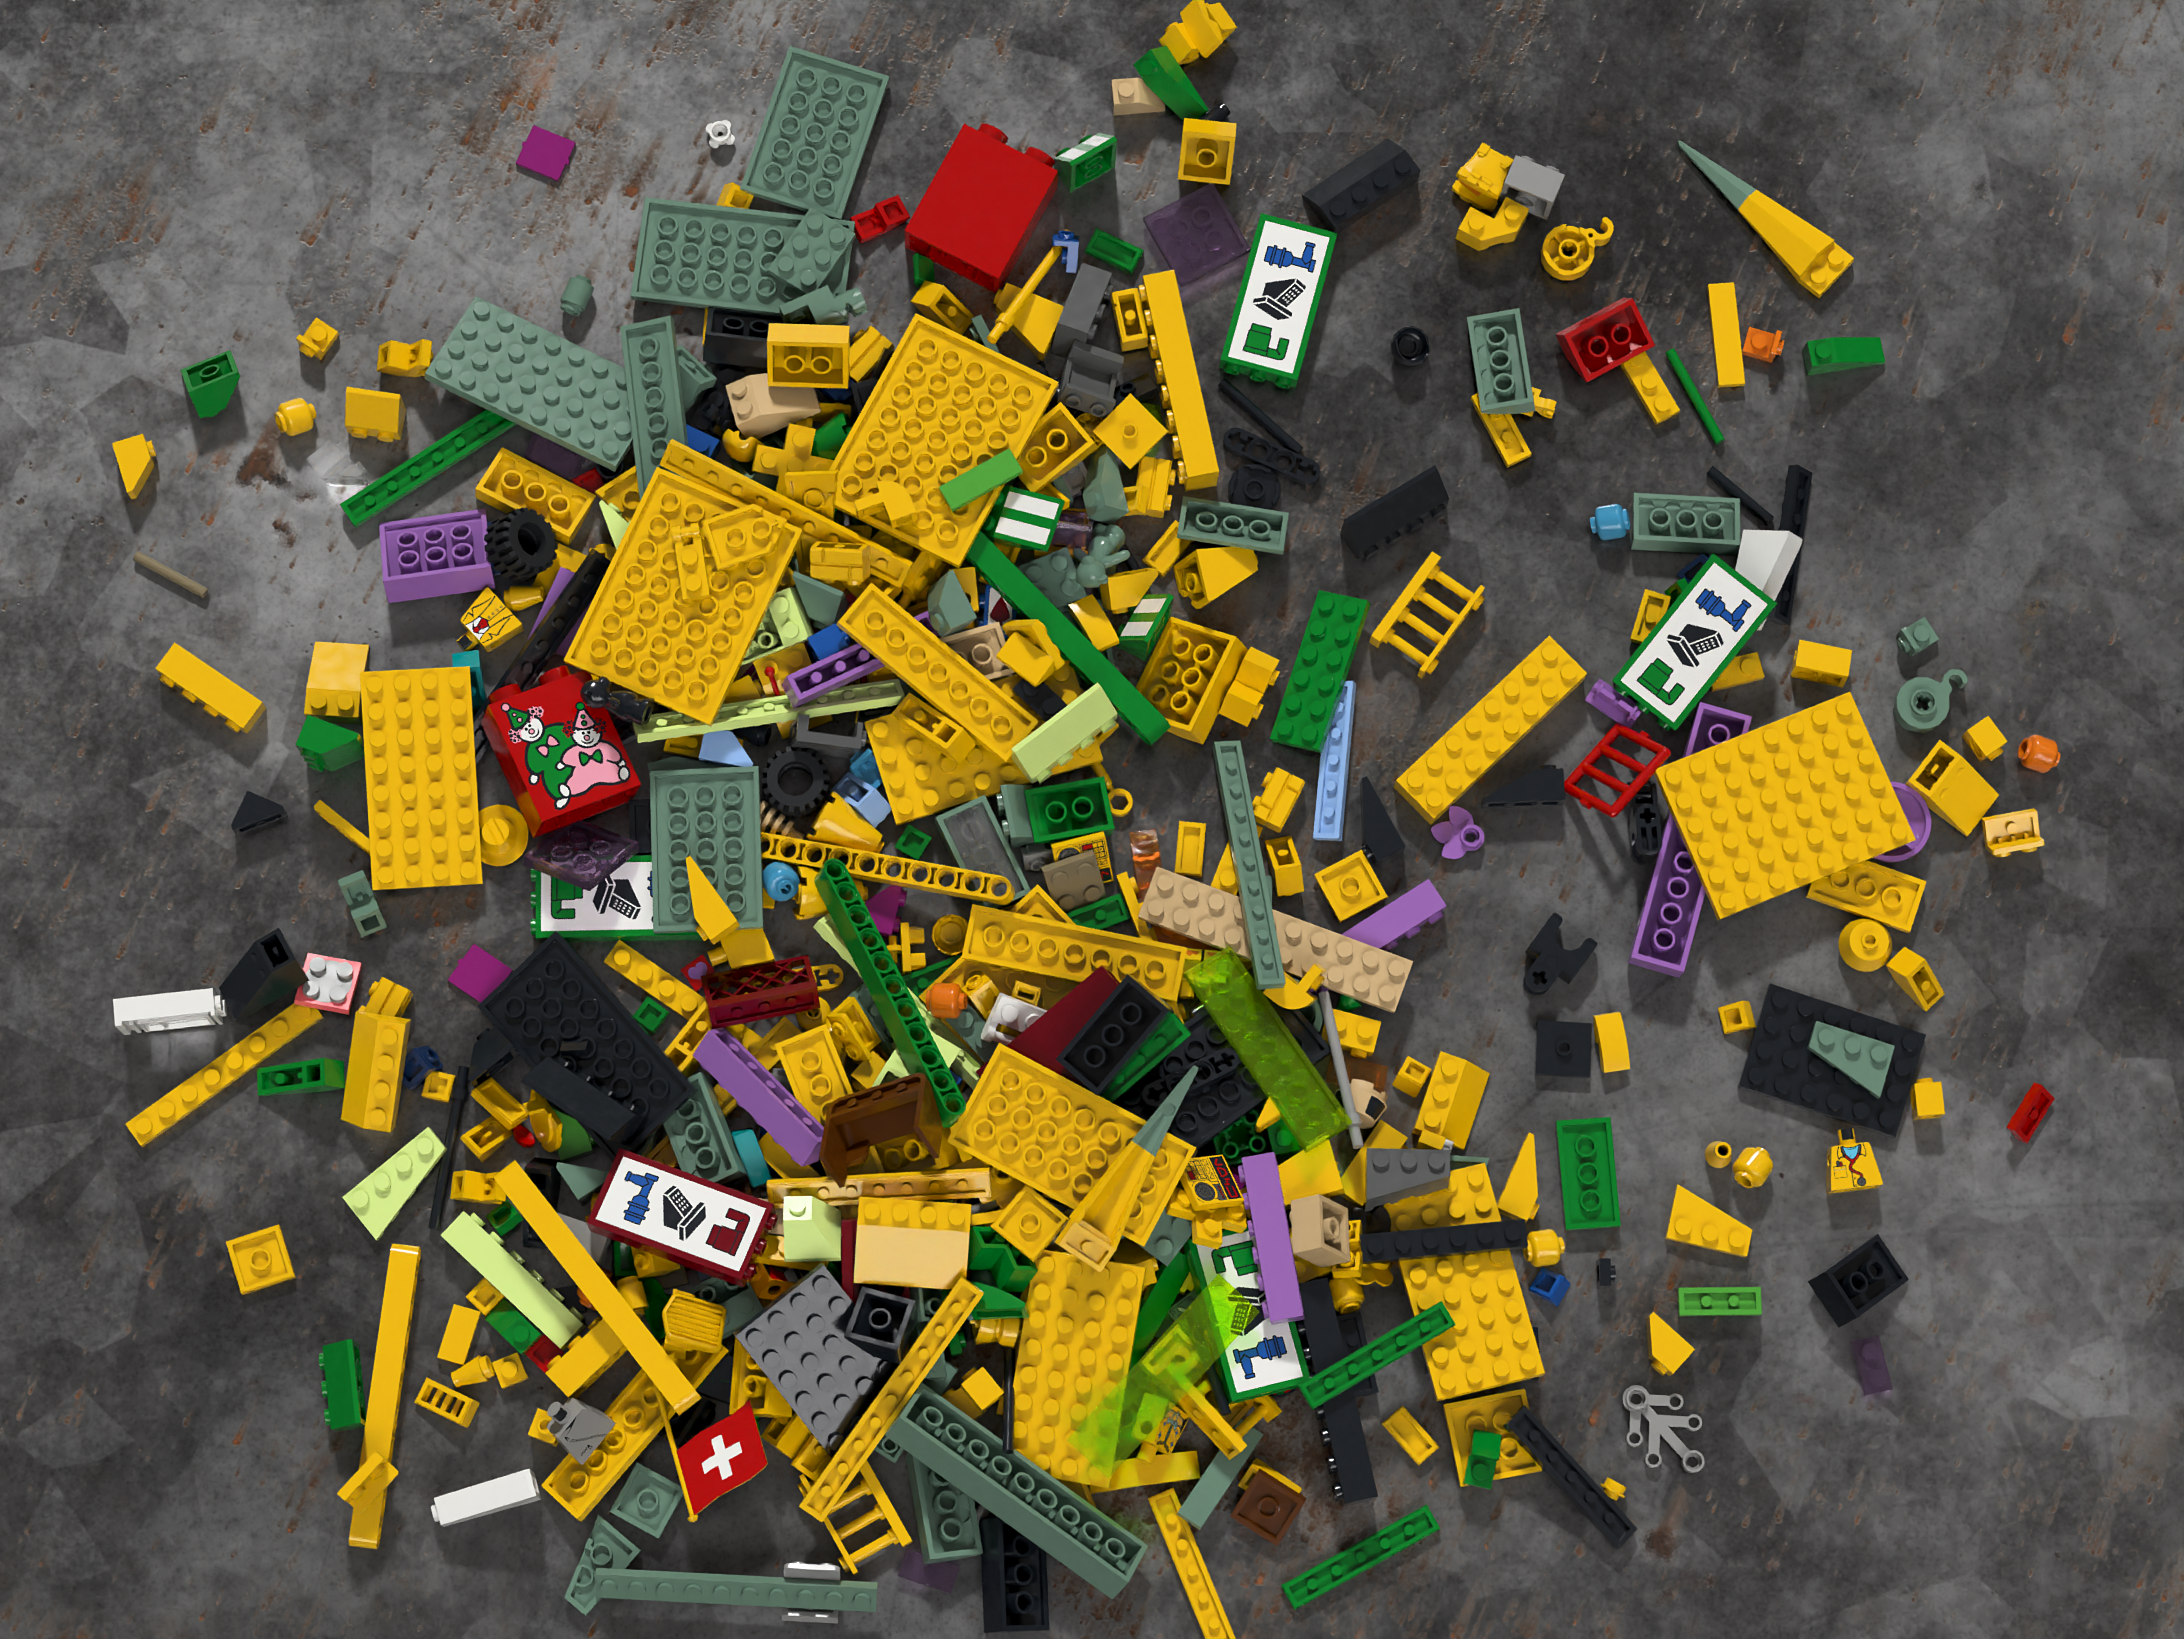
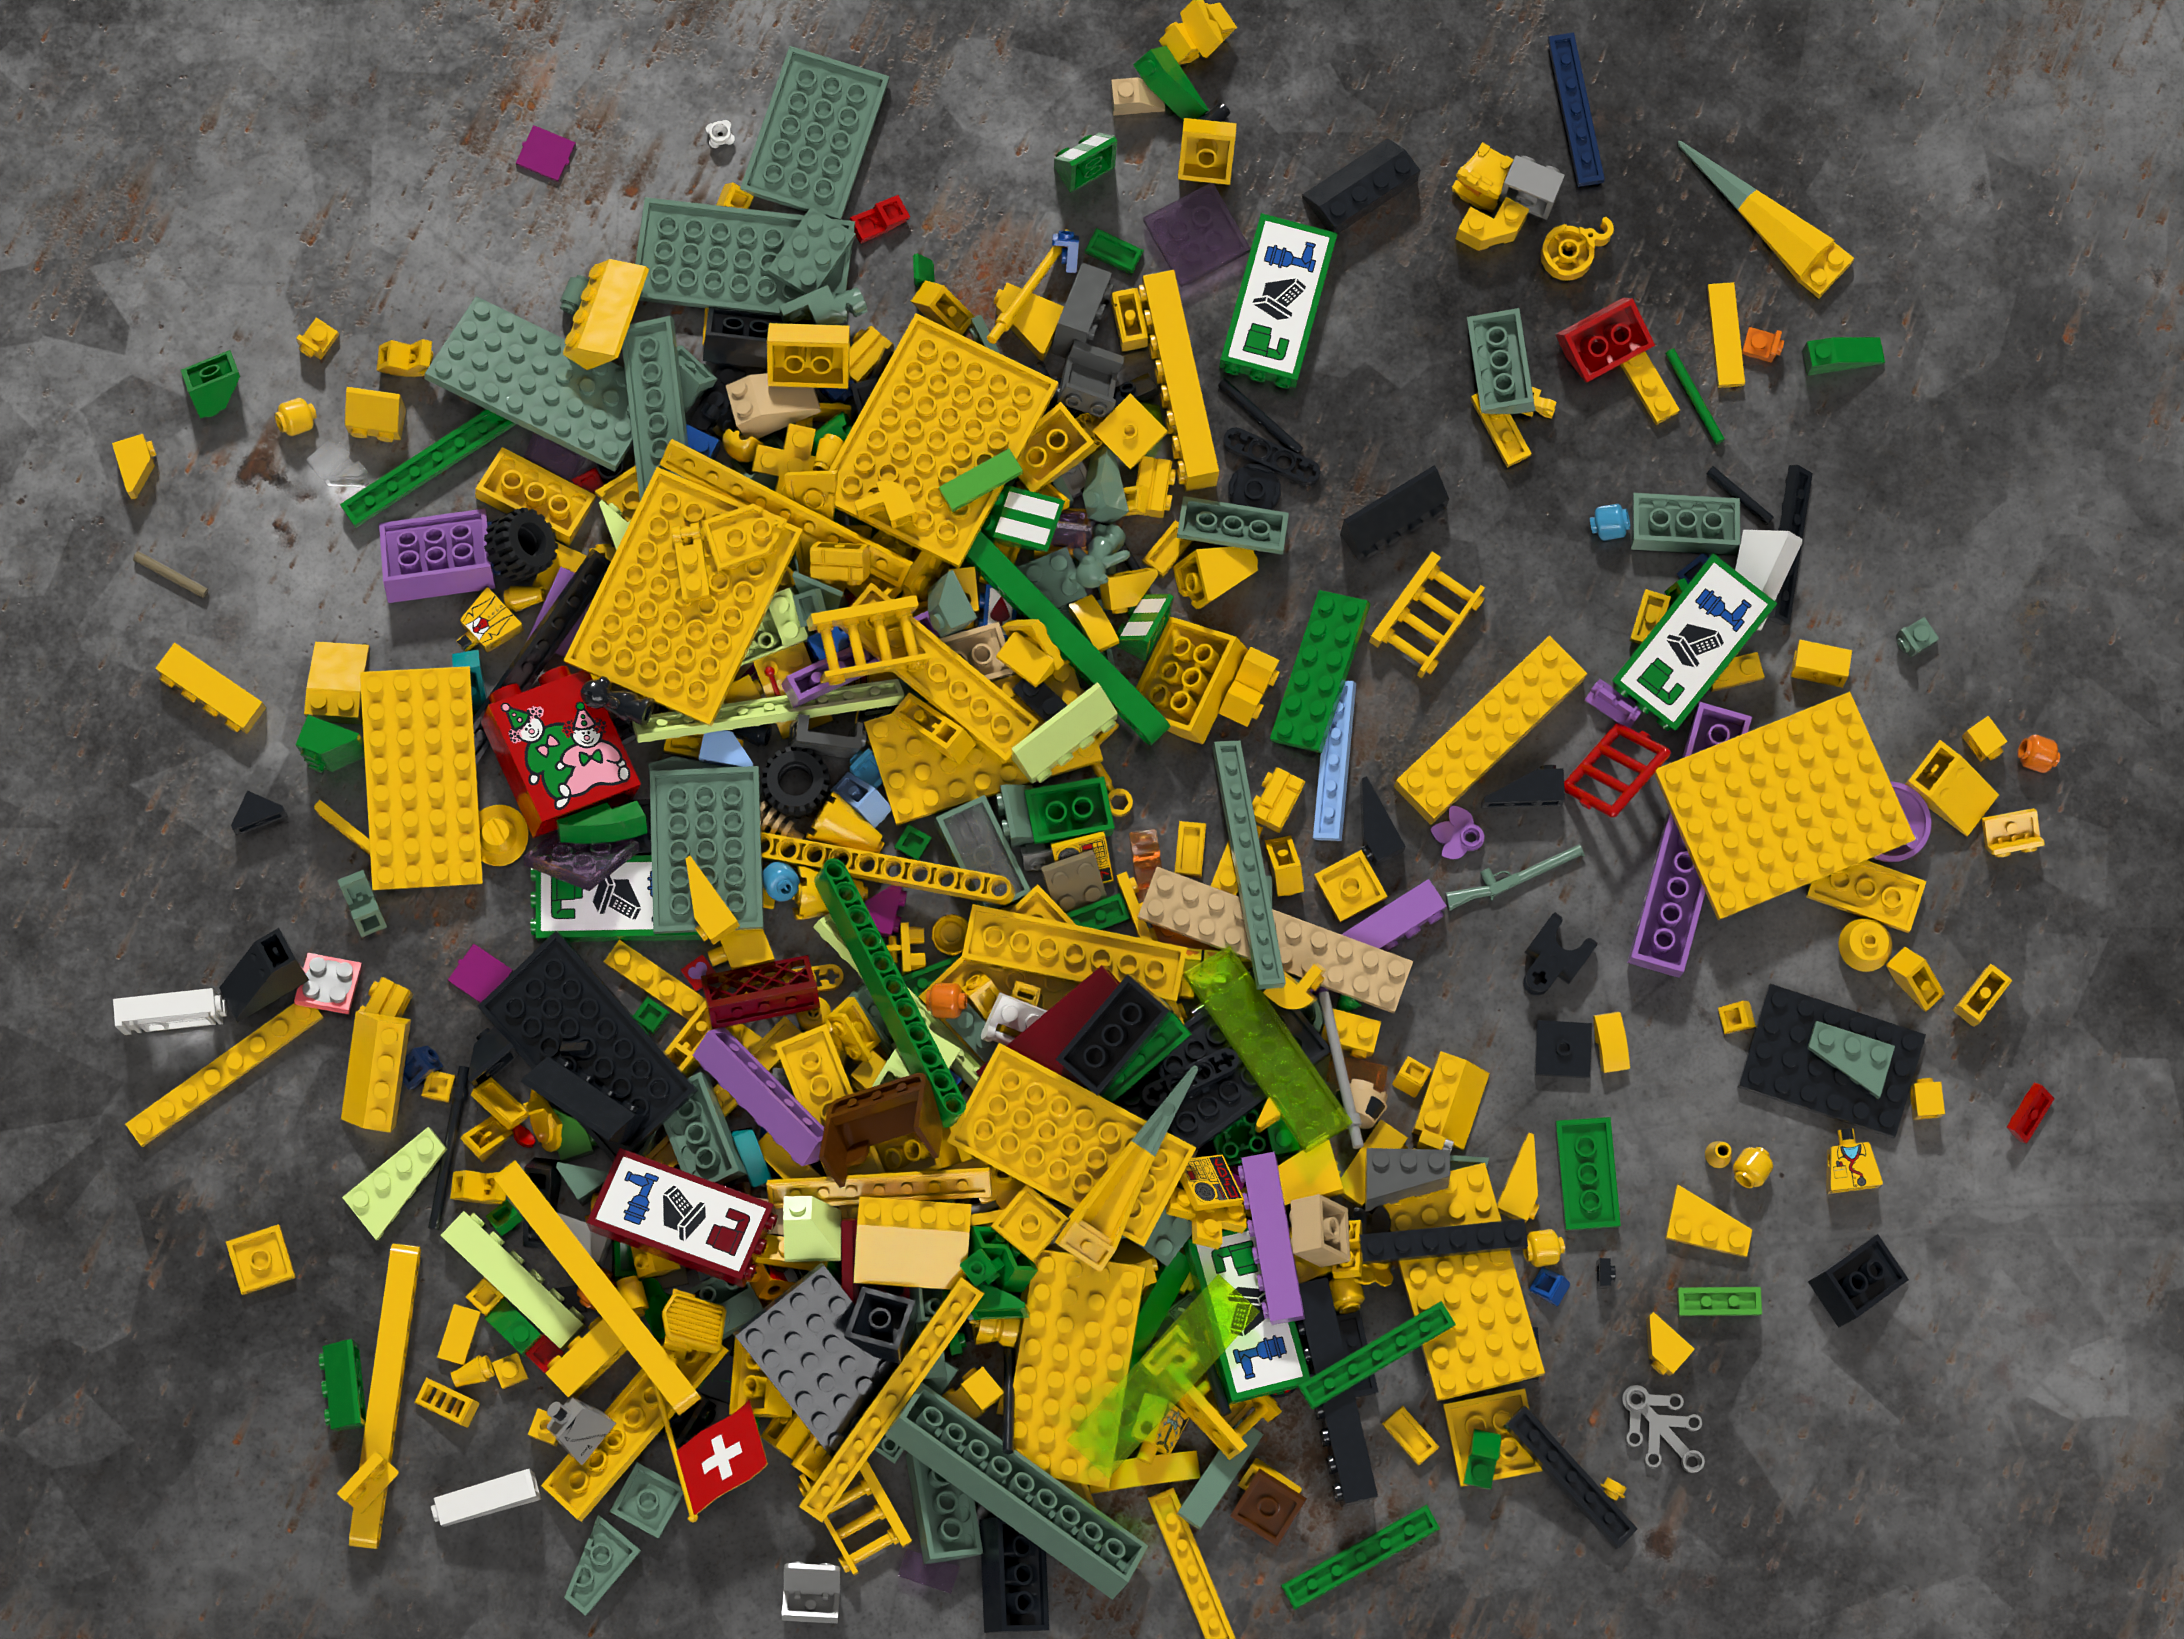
green slope [257,1058,345,1096] -> none
sand green plate [595,1568,878,1612] -> none
red brick [904,123,1058,294] -> none
black hair [1391,326,1431,366] -> none
black piece [1627,781,1662,865] -> none
clear purple plate [1850,1335,1893,1396] -> none
sand green piece [1893,669,1968,733] -> none
none -> green slope [557,801,647,844]
none -> yellow slope [563,259,649,370]
none -> sand green bracket [793,588,826,631]
none -> yellow fence [807,595,931,685]
none -> yellow cone [813,434,844,471]
none -> green bracket [960,1249,1005,1287]
none -> sand green piece [1445,844,1585,911]
none -> dark blue plate [1547,32,1605,187]
none -> yellow brick [1953,964,2012,1027]

